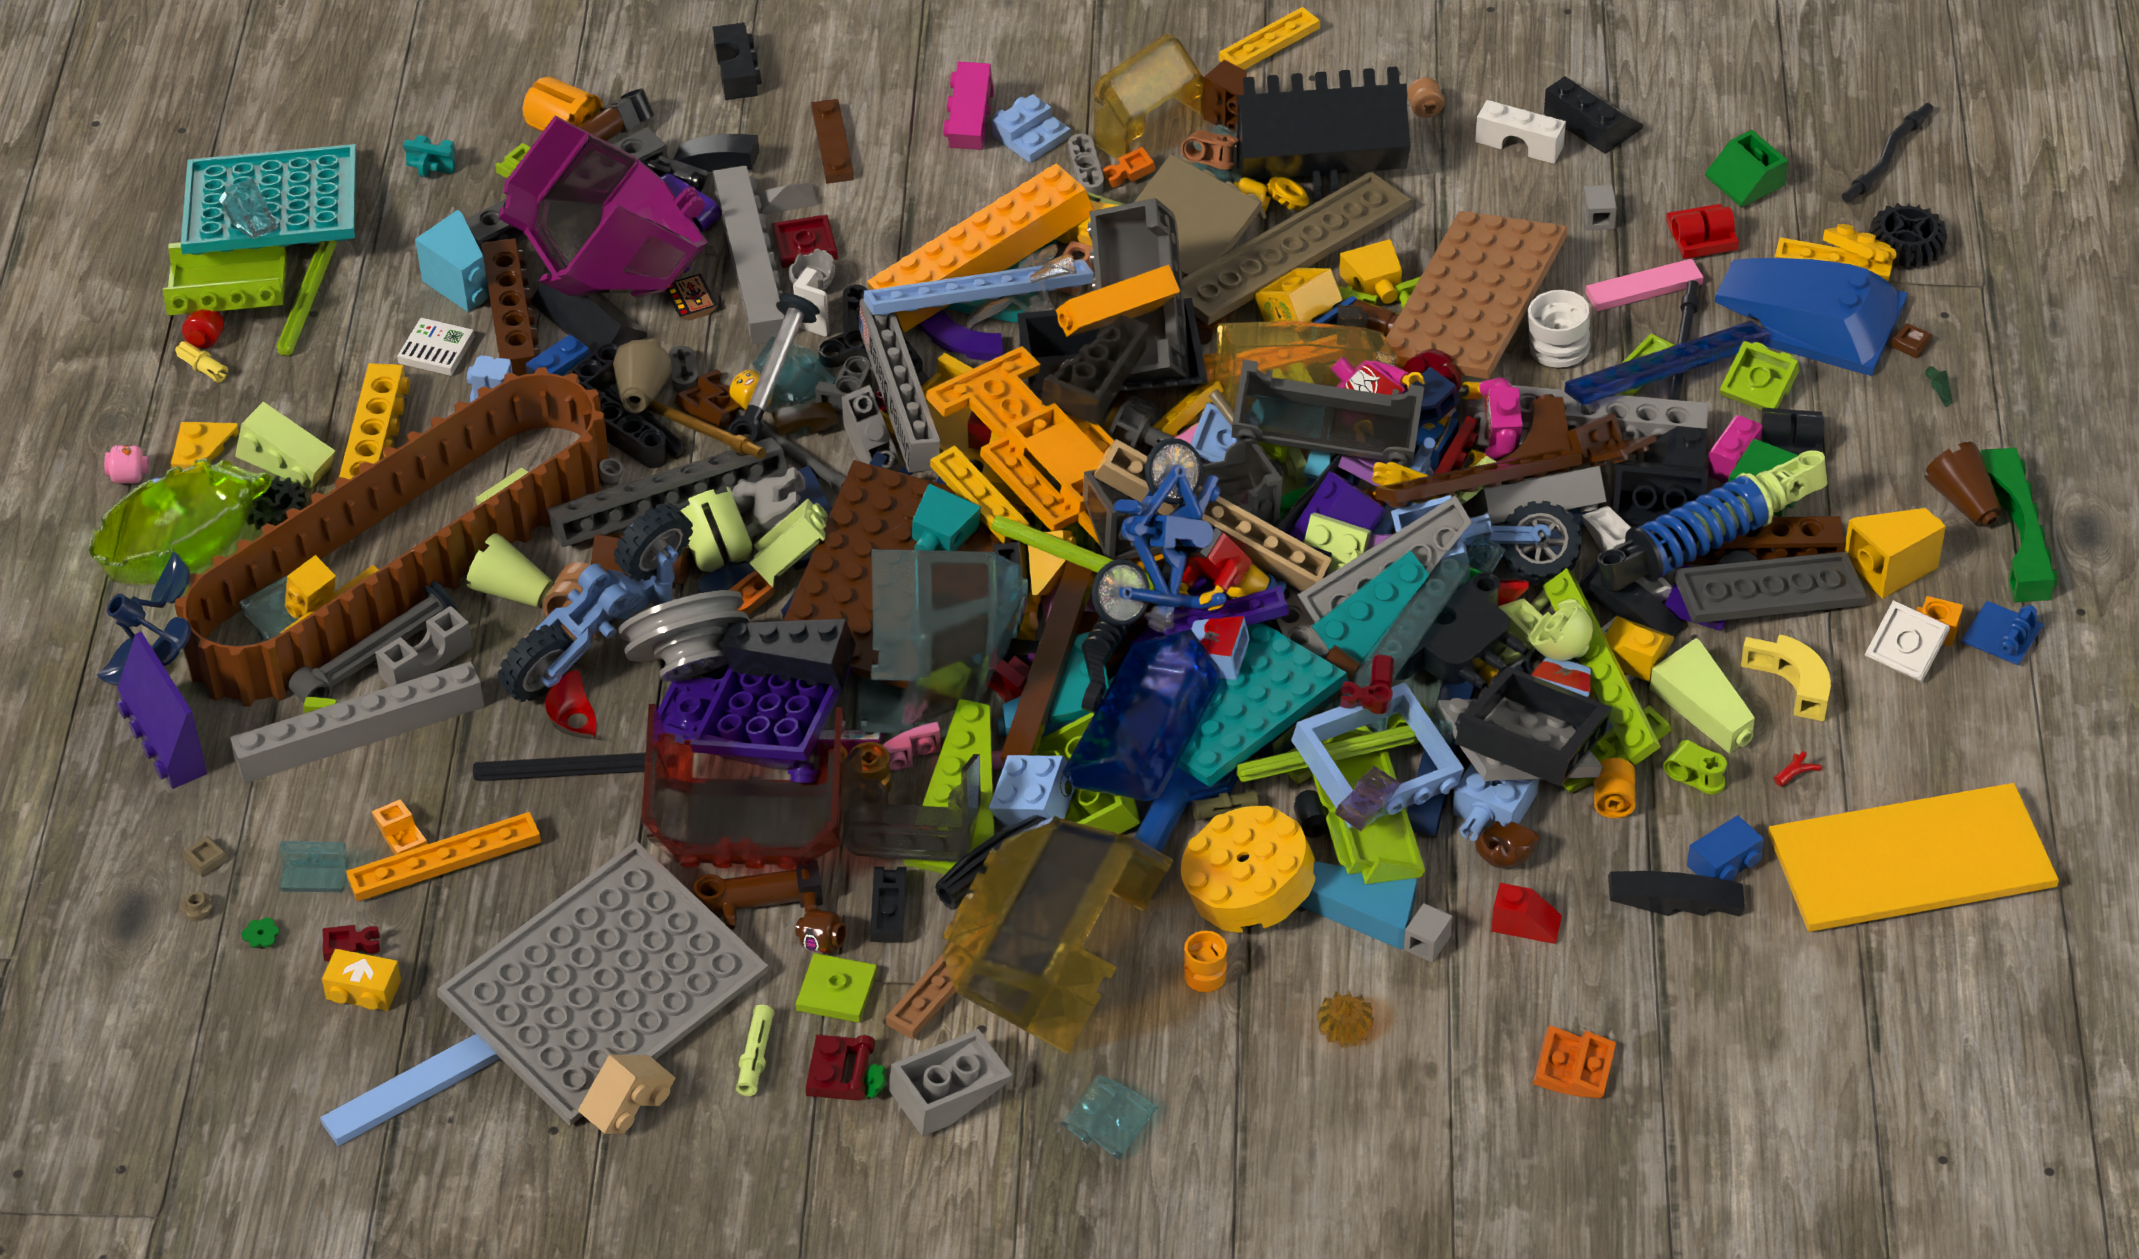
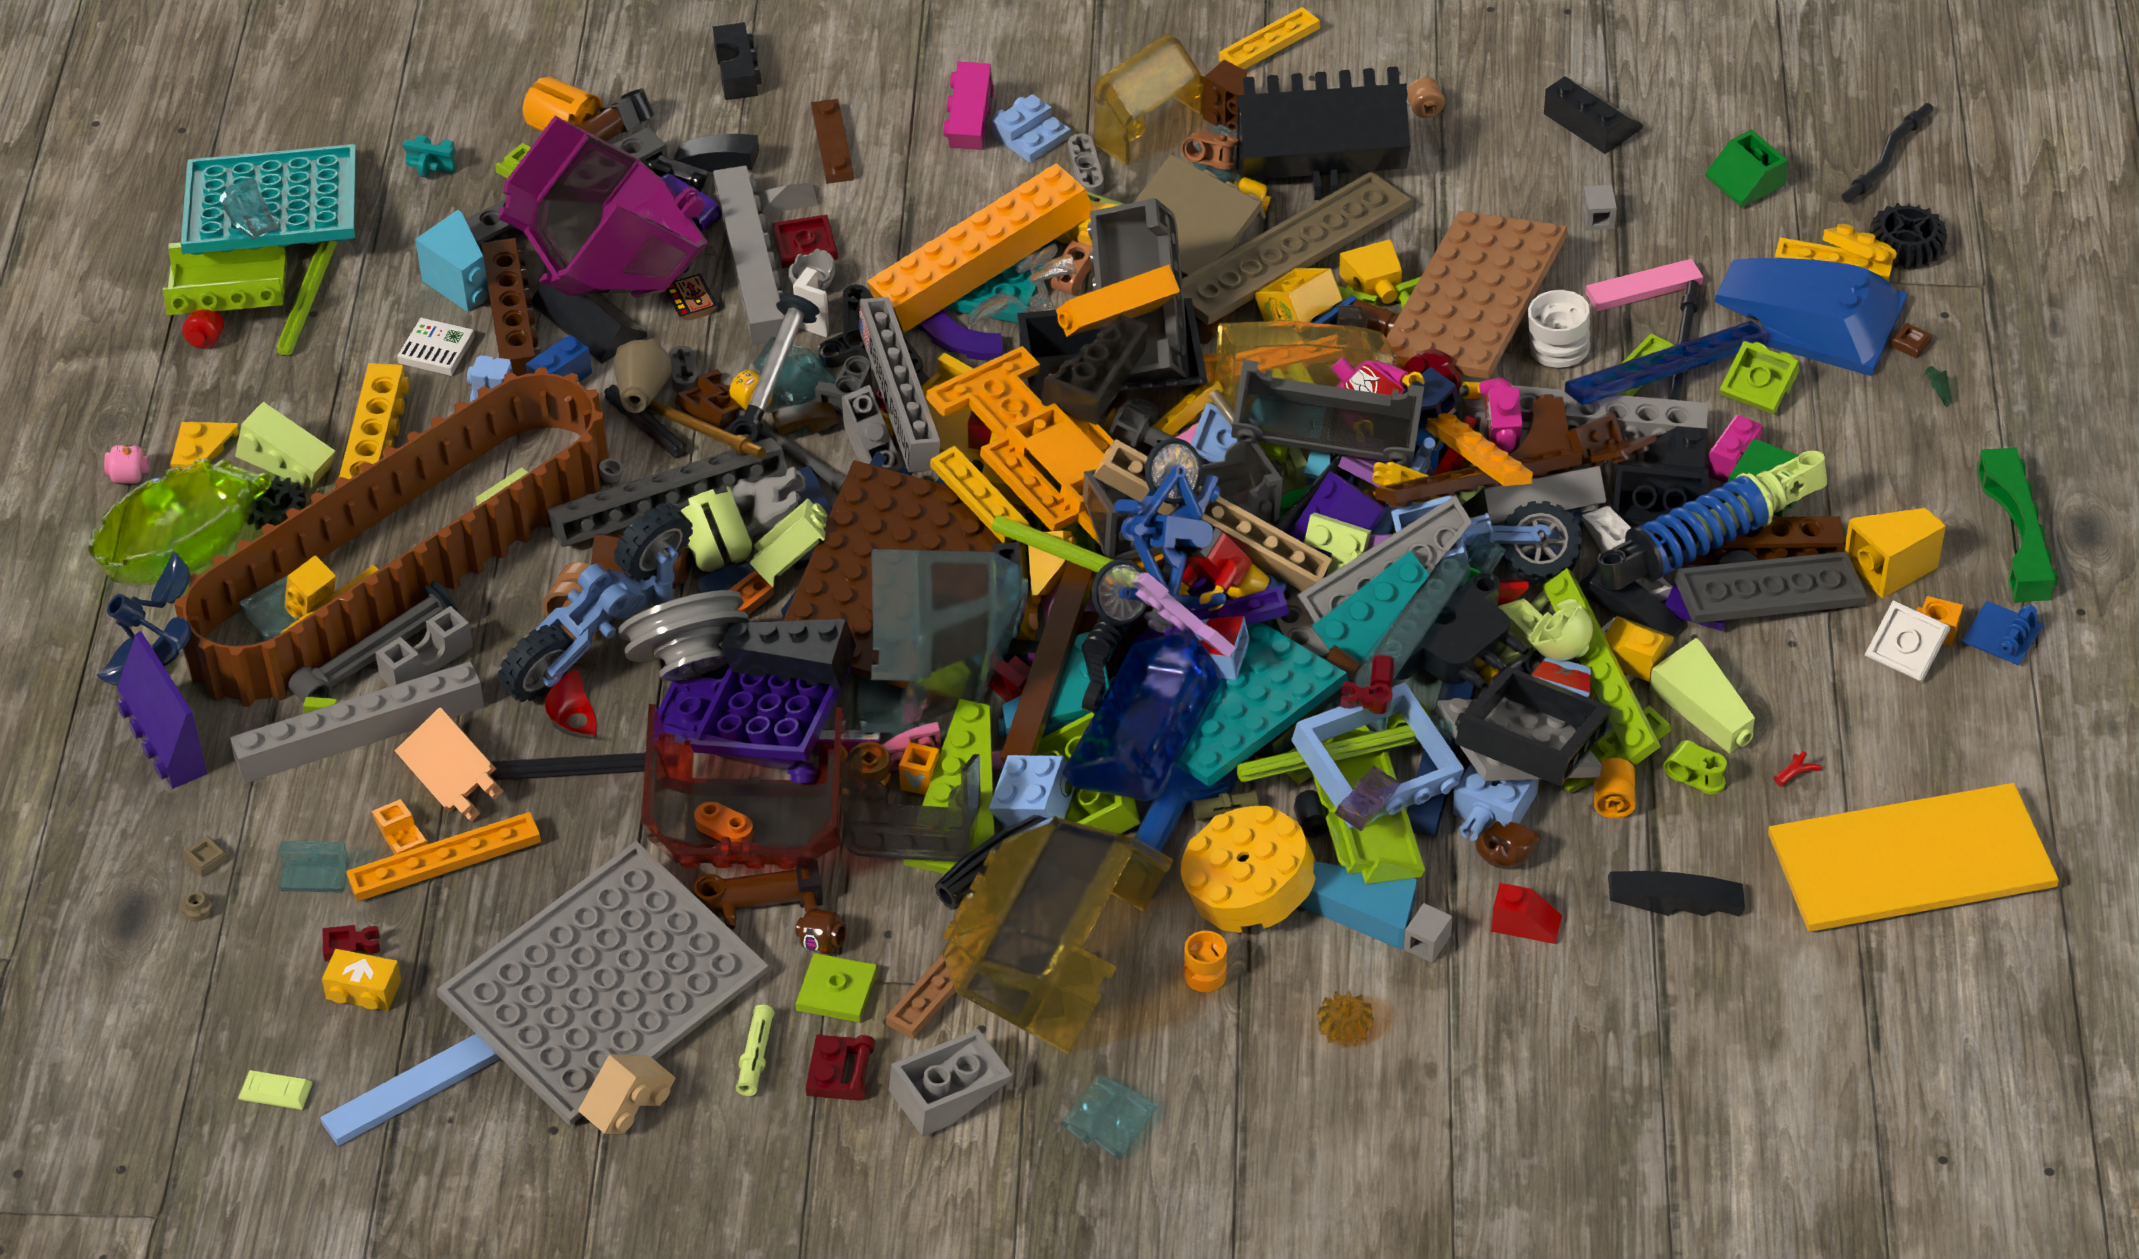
light yellow axle [175,341,228,383] -> none
green plant [241,917,280,948] -> none
yellowish green cone [466,533,553,608] -> none
black beam [562,343,668,468] -> none
light blue plate [864,259,1094,316] -> none
green plant [864,1064,886,1099] -> none
black plate [870,867,907,942] -> none
teal torso [912,484,981,558] -> none
orange plate [1102,147,1156,188] -> none
yellow gear [1267,177,1309,211] -> none
white arch [1475,100,1566,164] -> none
orange slope [1532,1025,1616,1098] -> none
red plate [1666,204,1739,259] -> none
blue brick [1687,815,1764,881] -> none
light yellow arch [1741,634,1831,721] -> none
black plate [1761,408,1824,455] -> none
reddish brown cone [1924,442,2002,527] -> none
none -> yellowish green tile [238,1070,313,1110]
none -> light nougat tile [394,707,504,822]
none -> orange plate [694,802,753,847]
none -> light orange brick [899,742,939,795]
none -> lavender wing [1130,572,1236,658]
none -> light orange plate [1426,413,1533,486]

